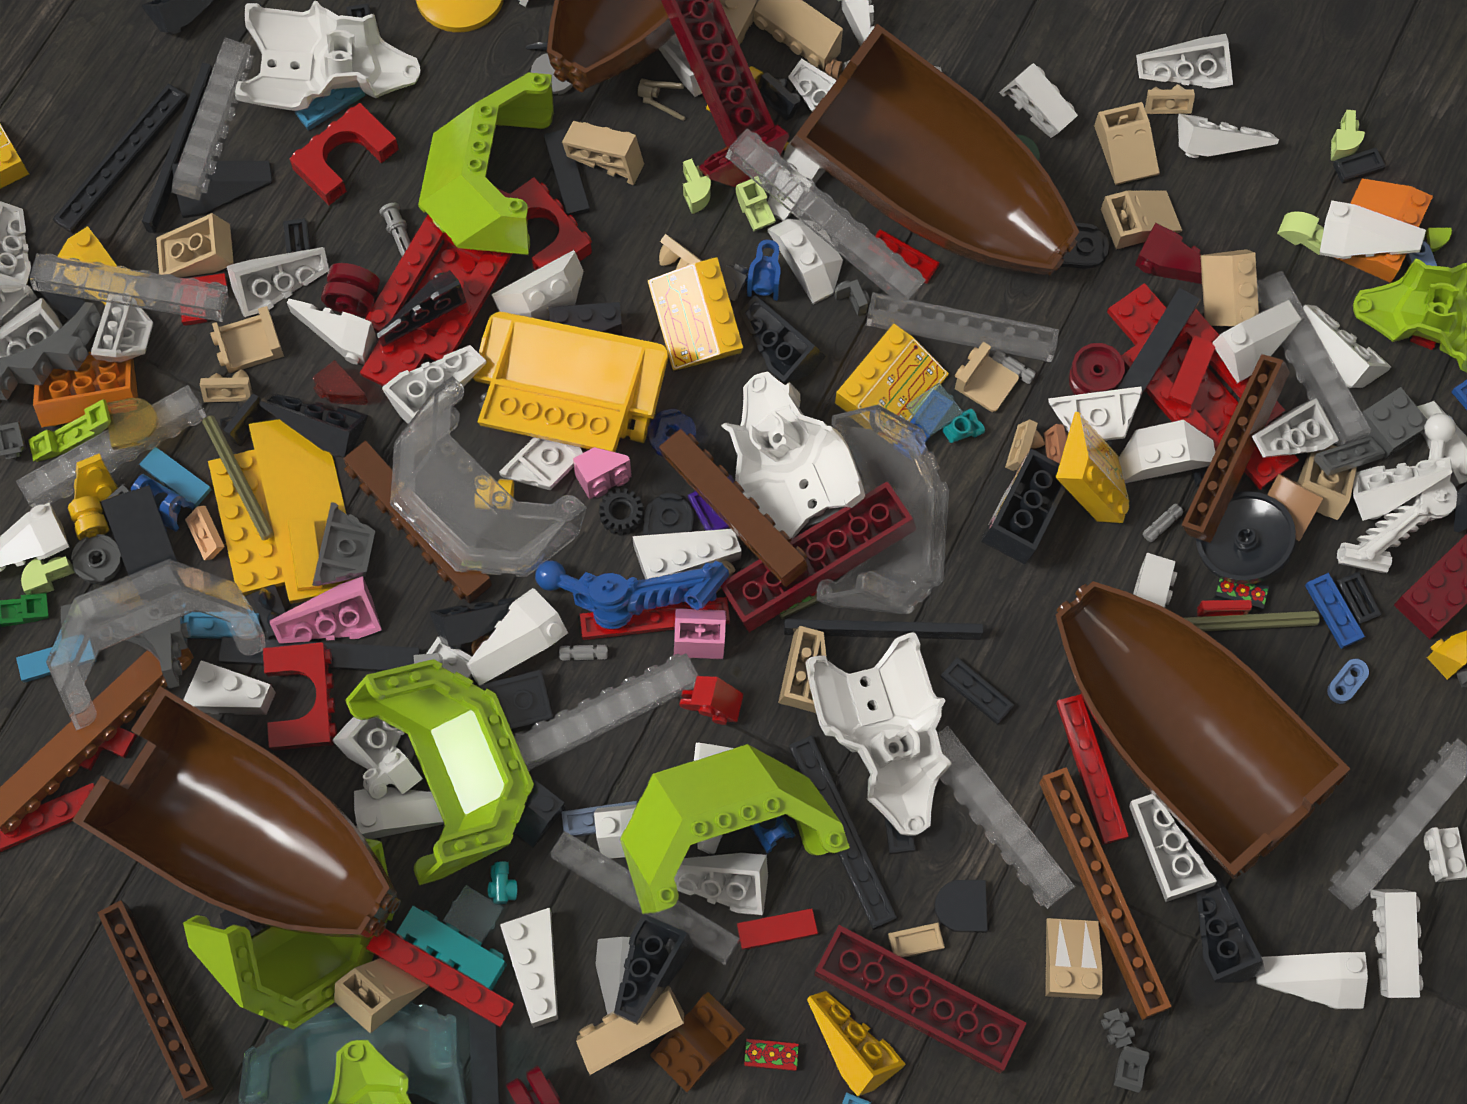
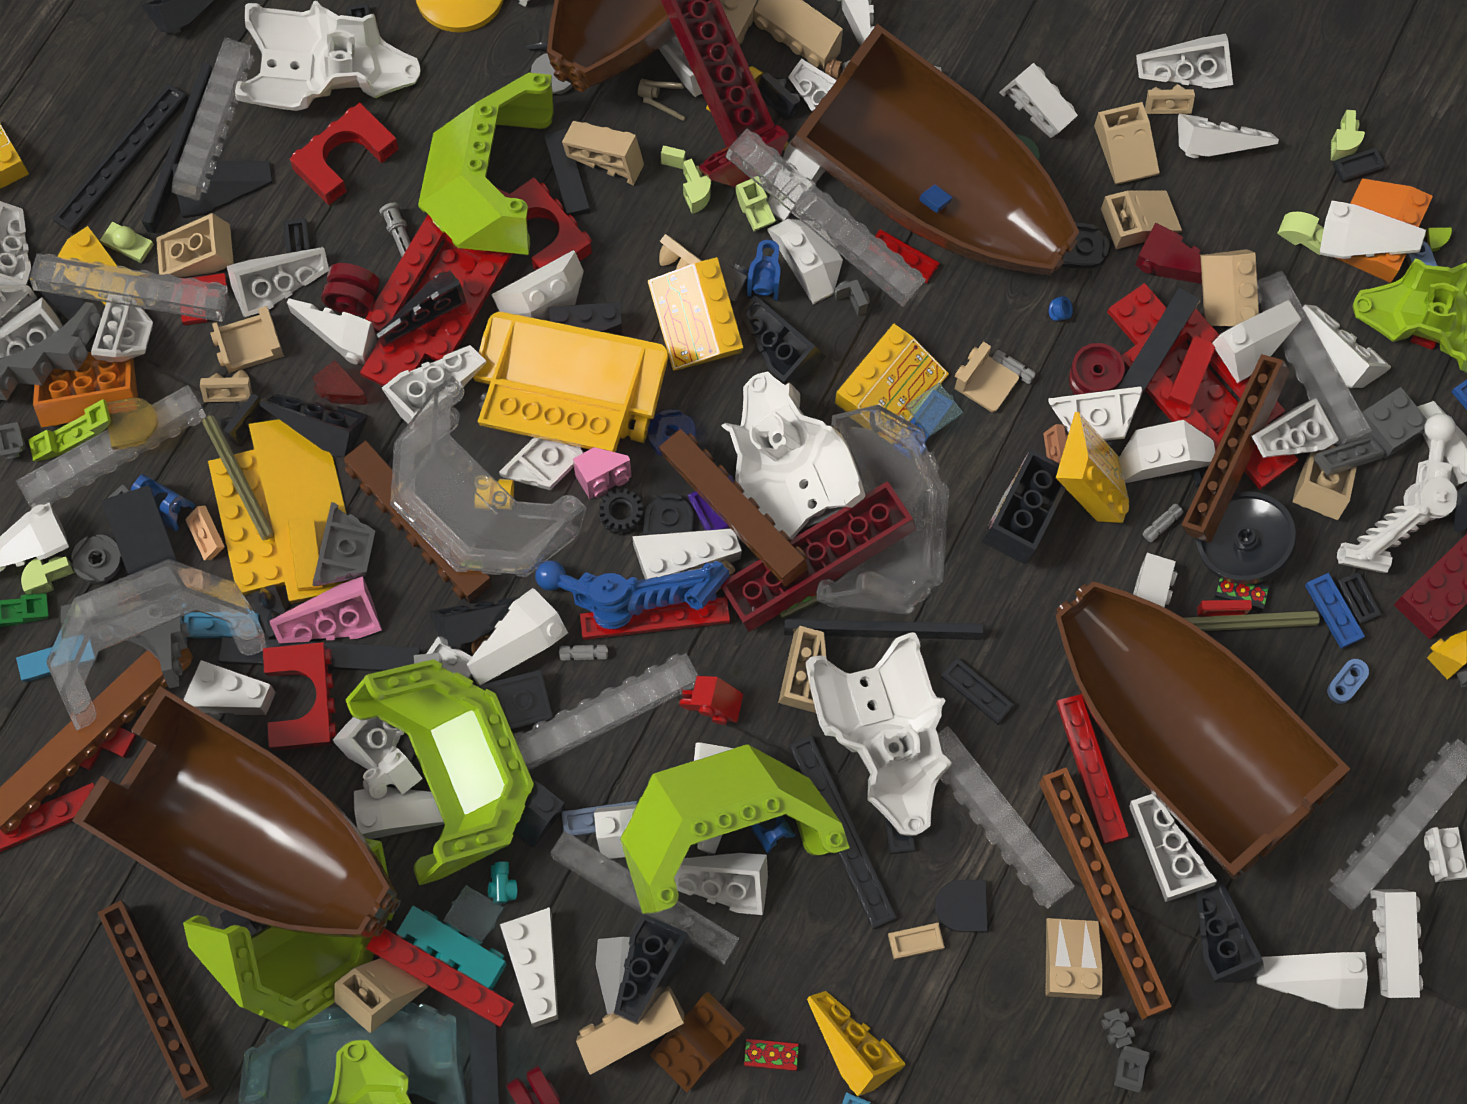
yellow wheel [68,496,109,540] -> none
yellow wing [72,453,118,501] -> none
dark azure tile [139,447,212,508] -> none
dark azure tile [295,87,366,131] -> none
bright pink slope [674,609,726,659] -> none
red tile [737,909,818,950] -> none
dark red brick [814,925,1026,1074] -> none
clear brick [866,292,1059,362] -> none
teal plate [943,409,985,443] -> none
tan tile [1005,419,1045,471] -> none
medium nougat slope [1267,474,1323,541] -> none
white wedge [1353,457,1453,521] -> none
none -> yellowish green tile [100,222,154,263]
none -> yellowish green tile [661,146,686,169]
none -> blue tile [919,184,952,213]
none -> blue tile [1049,296,1073,321]

